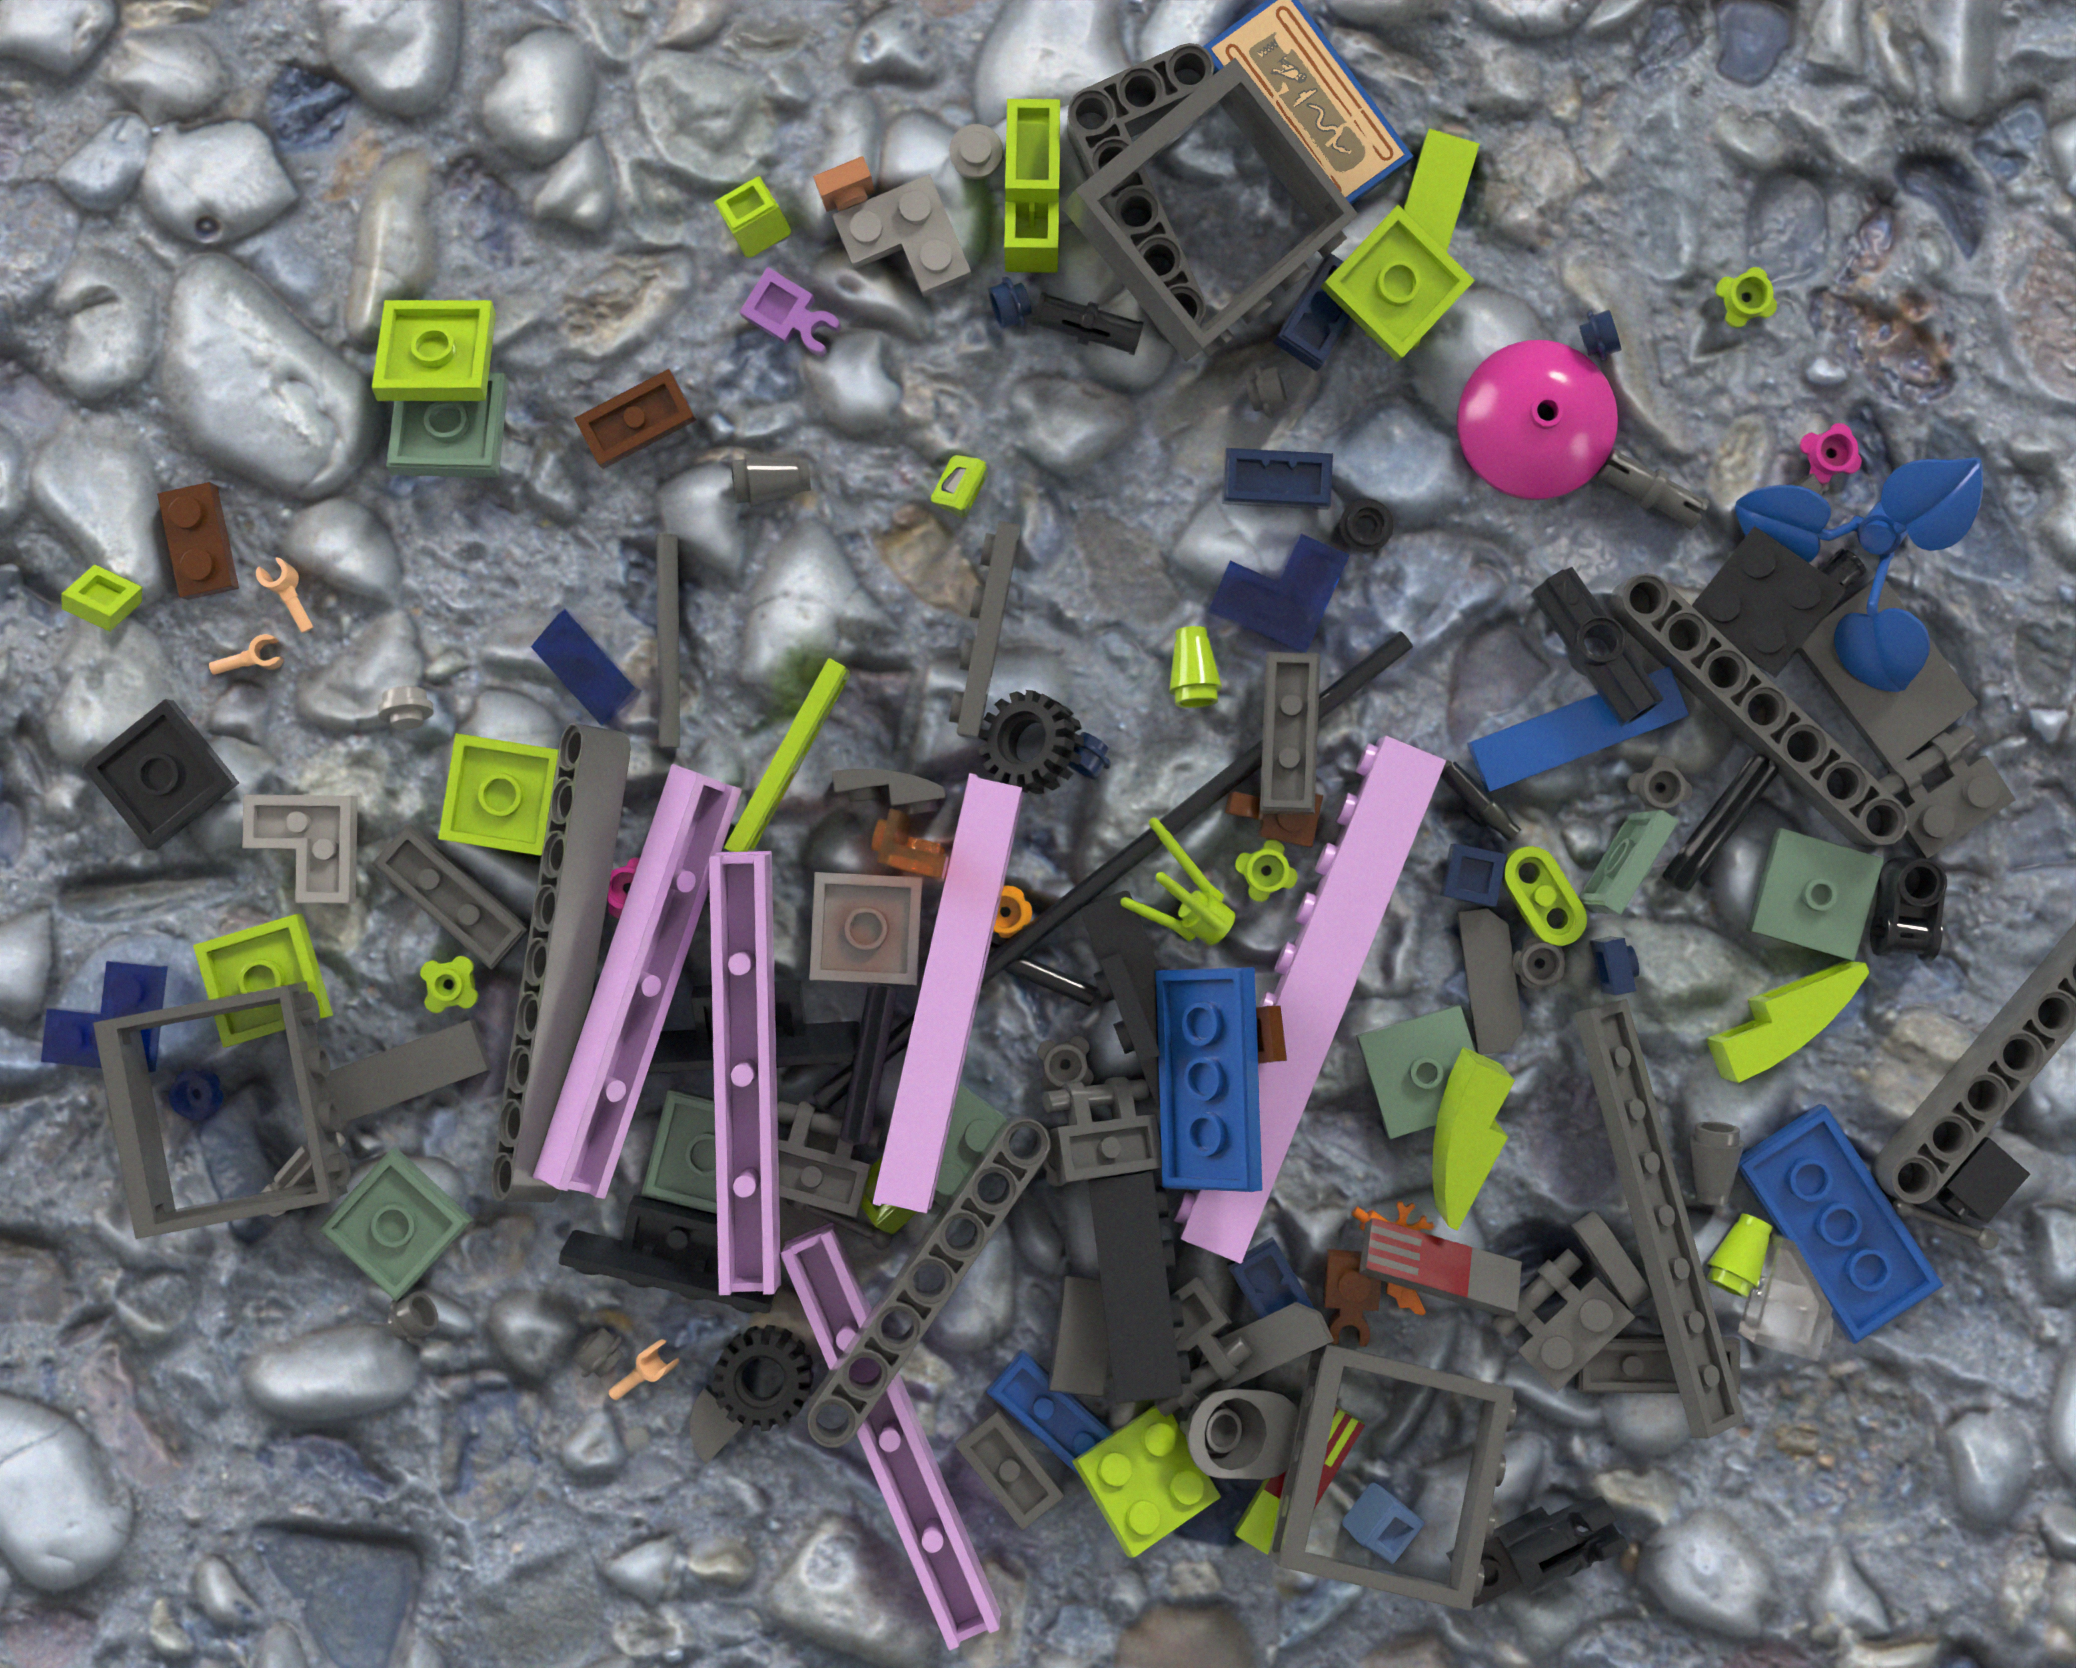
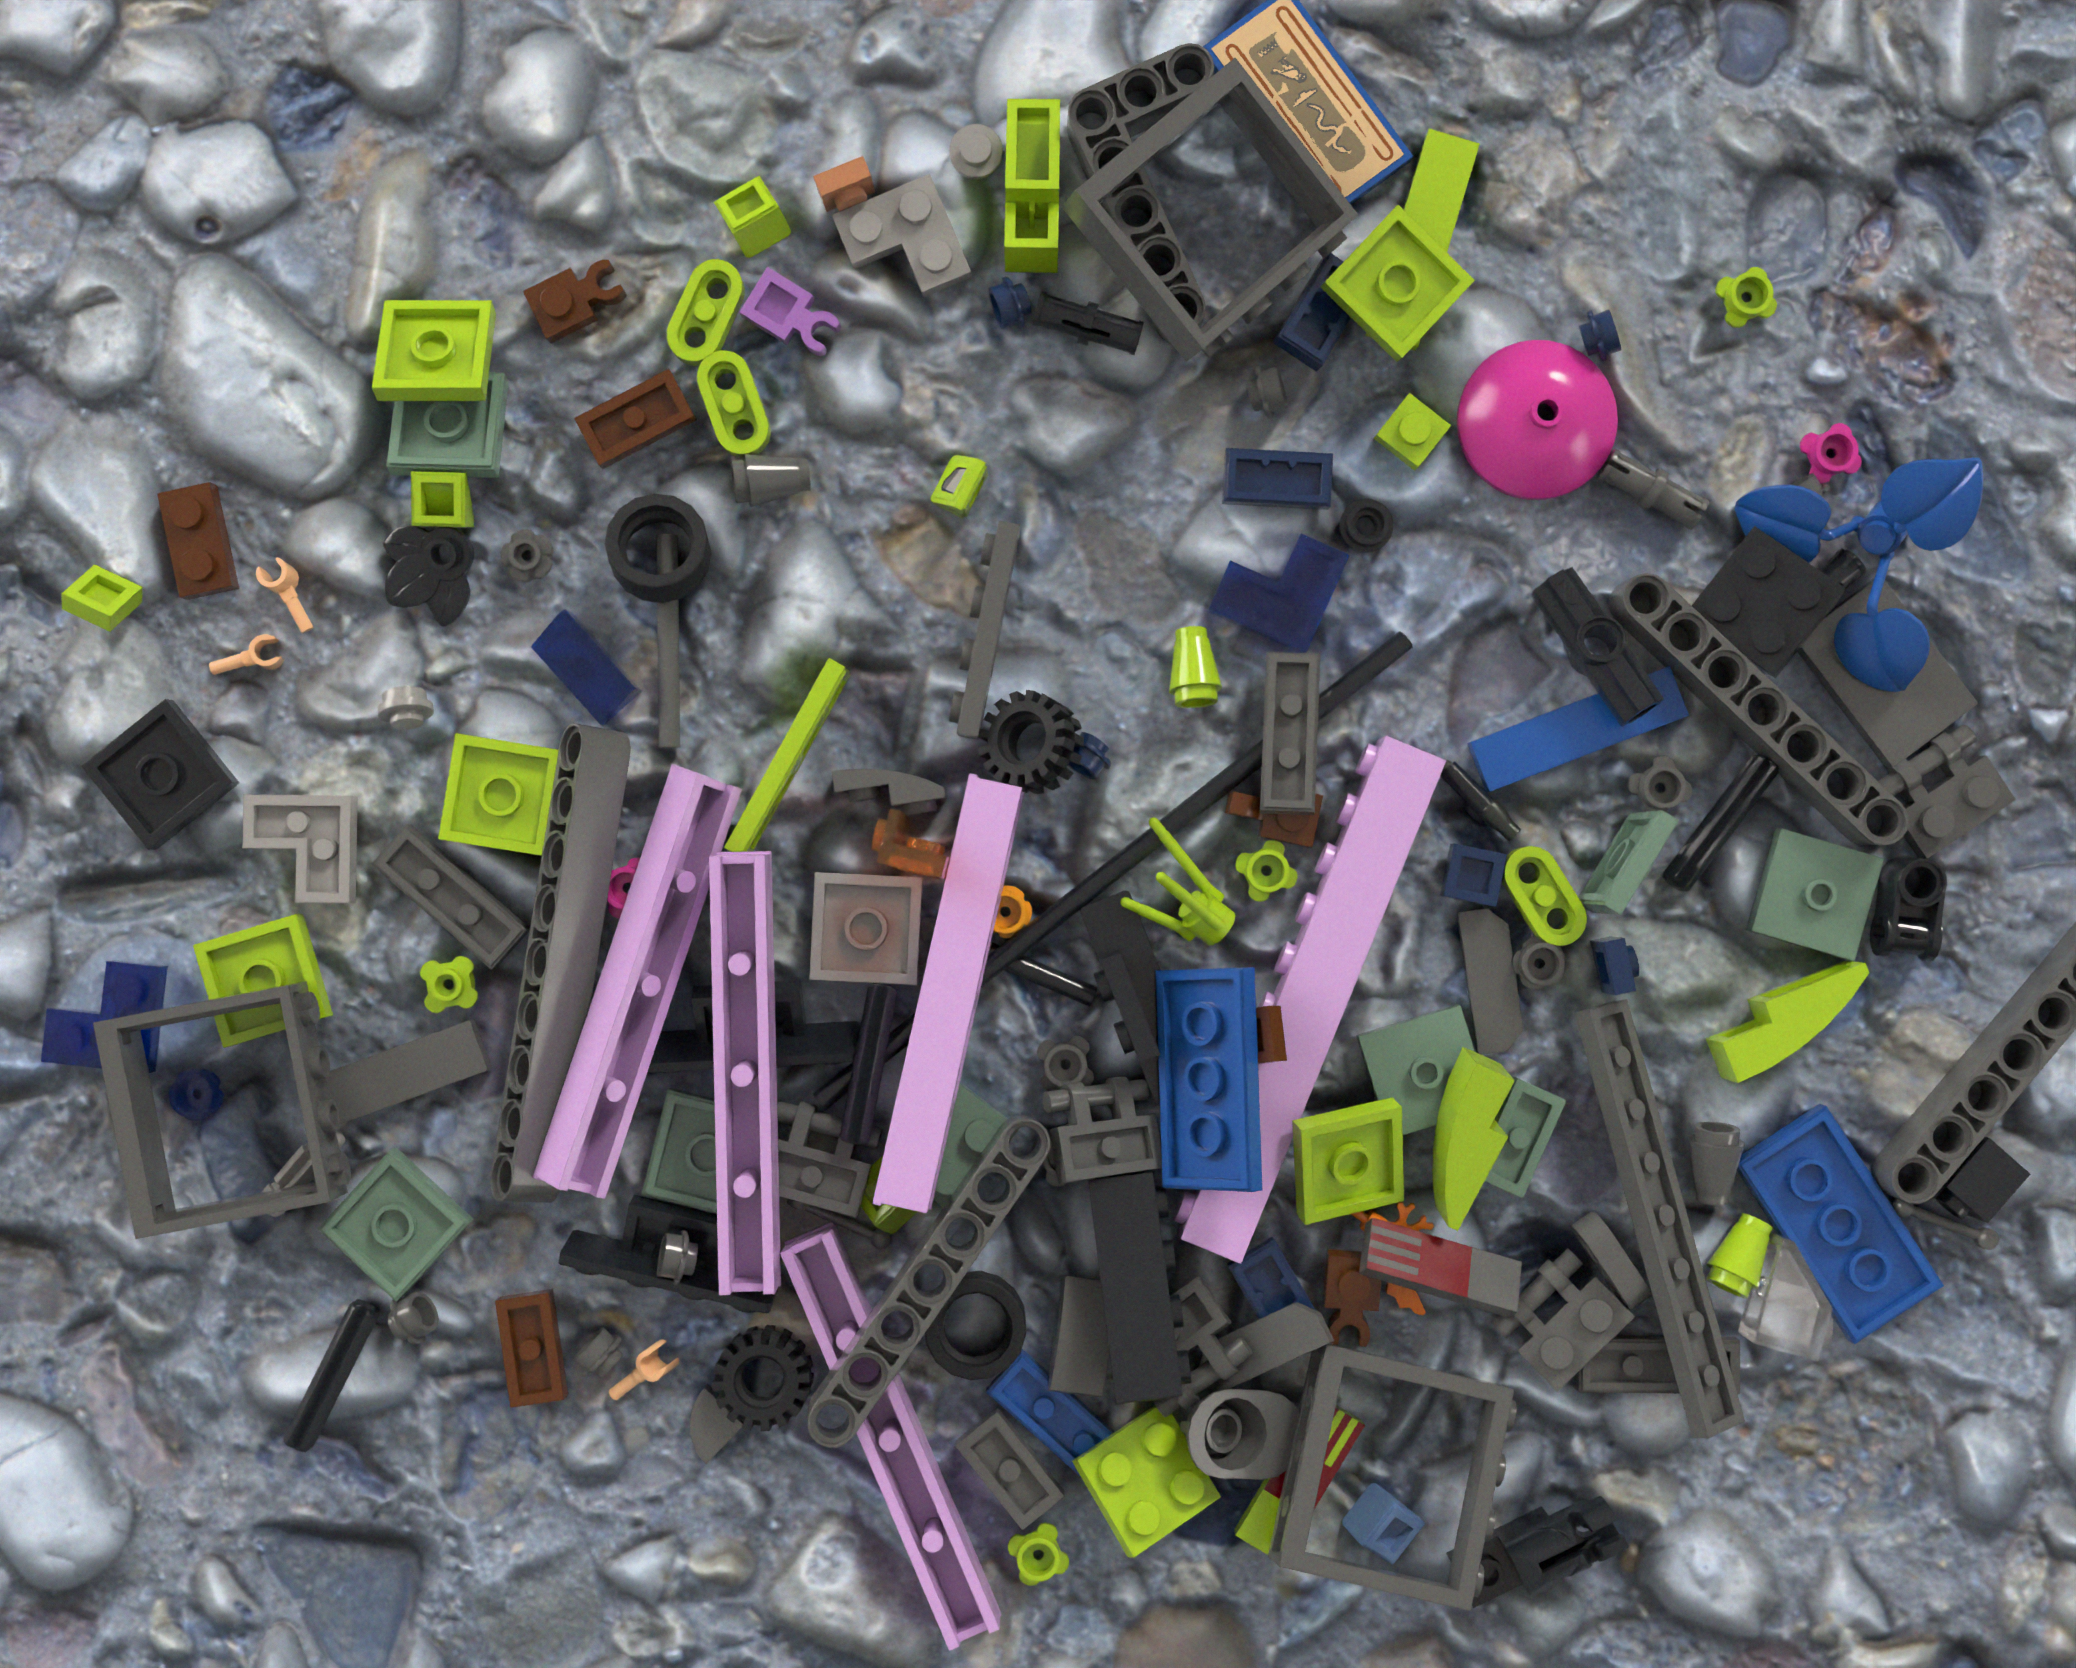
none -> black axle [283,1299,380,1452]
none -> black plate [383,525,474,627]
none -> lime slope [411,471,474,527]
none -> reddish brown plate [495,1289,568,1408]
none -> dark grey plate [501,529,554,582]
none -> reddish brown plate [523,260,627,343]
none -> black tyre [604,493,712,603]
none -> dark grey plate [657,1230,698,1285]
none -> lime plate [667,259,745,366]
none -> lime plate [697,350,771,458]
none -> black tyre [925,1271,1027,1380]
none -> lime plate [1008,1522,1069,1586]
none -> lime plate [1292,1097,1404,1225]
none -> lime plate [1373,393,1451,471]
none -> sand green plate [1485,1076,1567,1199]

